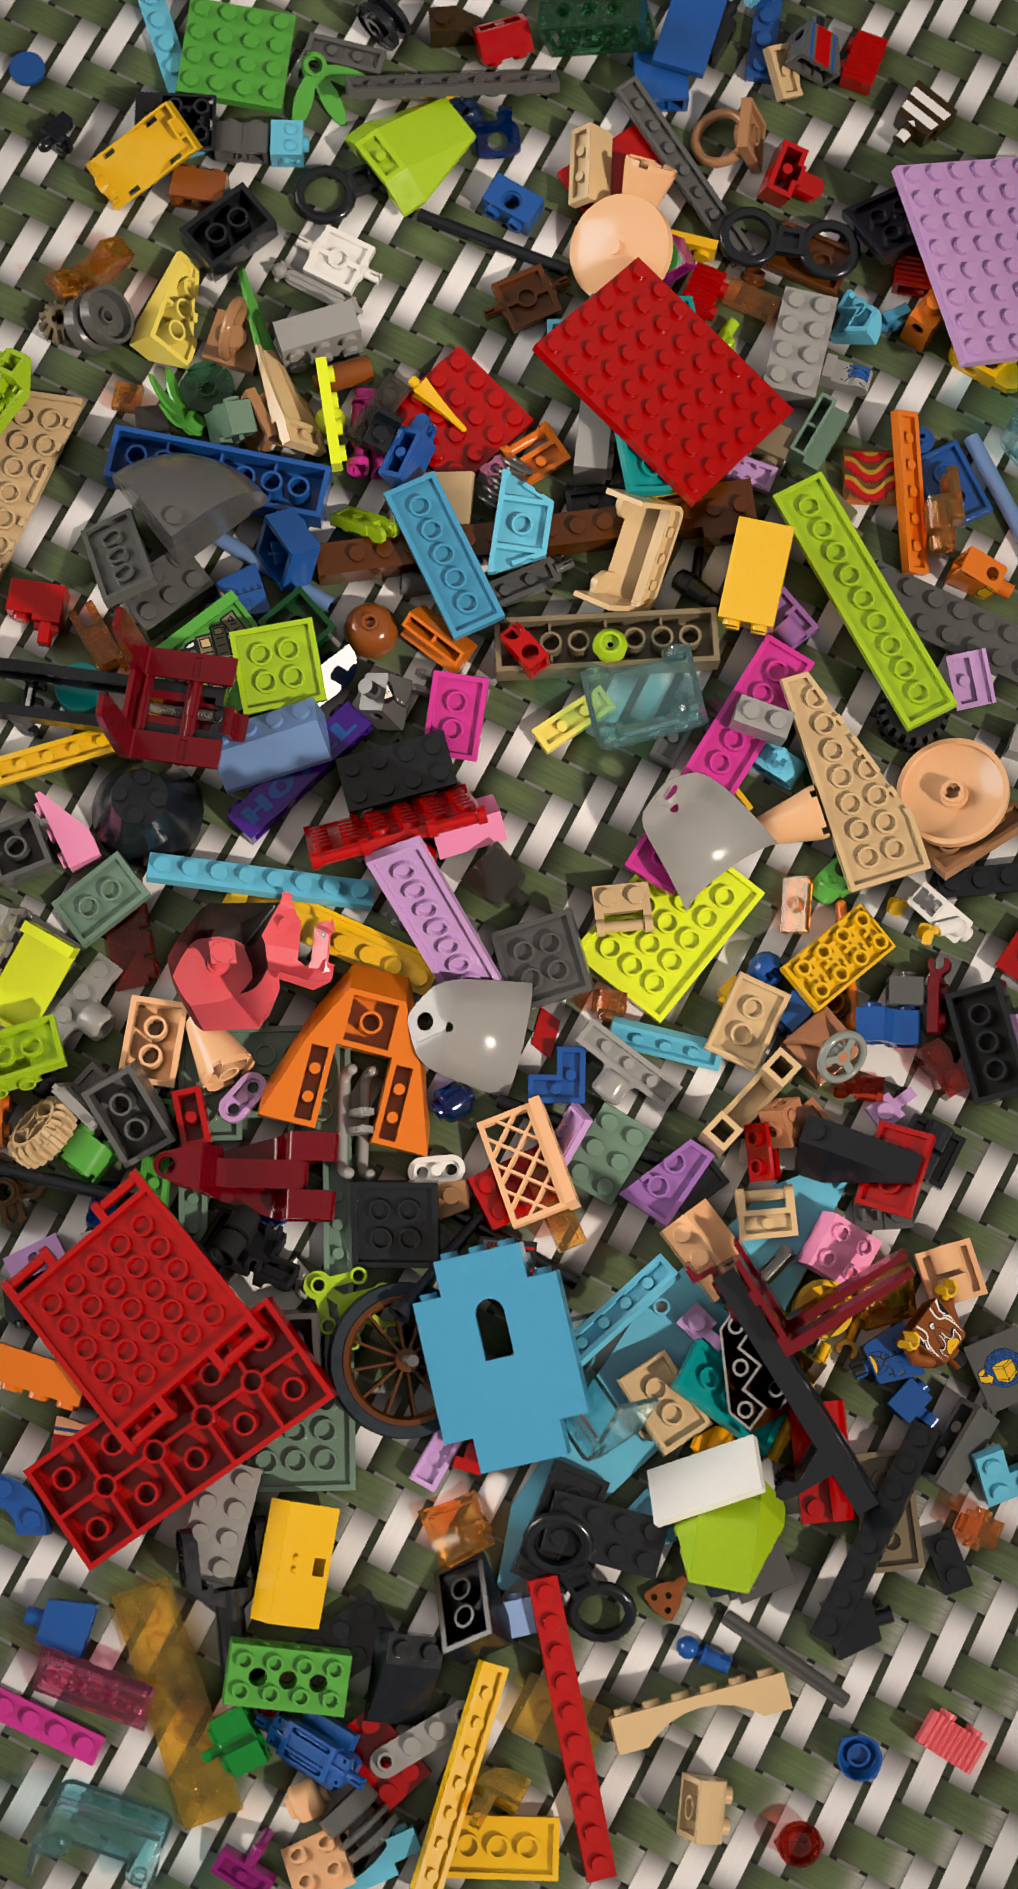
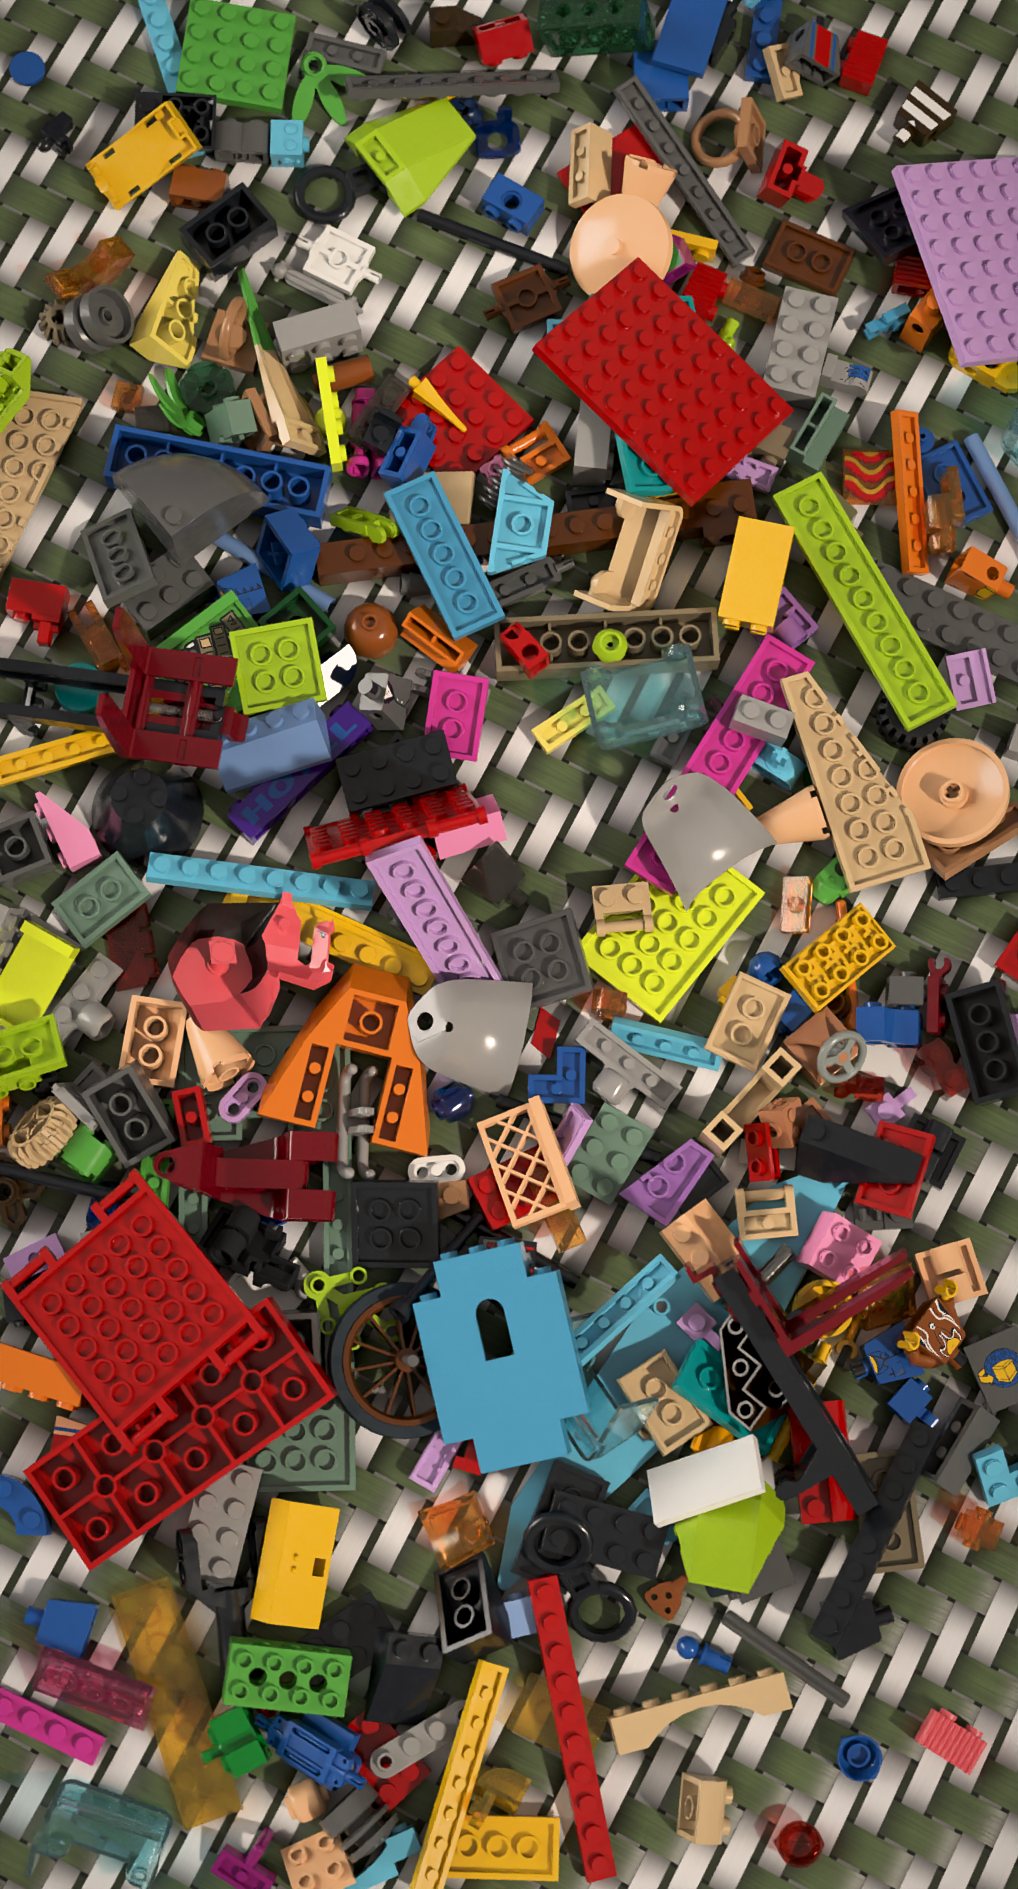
black piece [671,547,722,610] -> none
black bar [718,206,861,280] -> none
medium azure slope [830,289,882,345] -> none
white torso [886,881,973,945] -> none
black plate [923,1528,973,1595] -> none

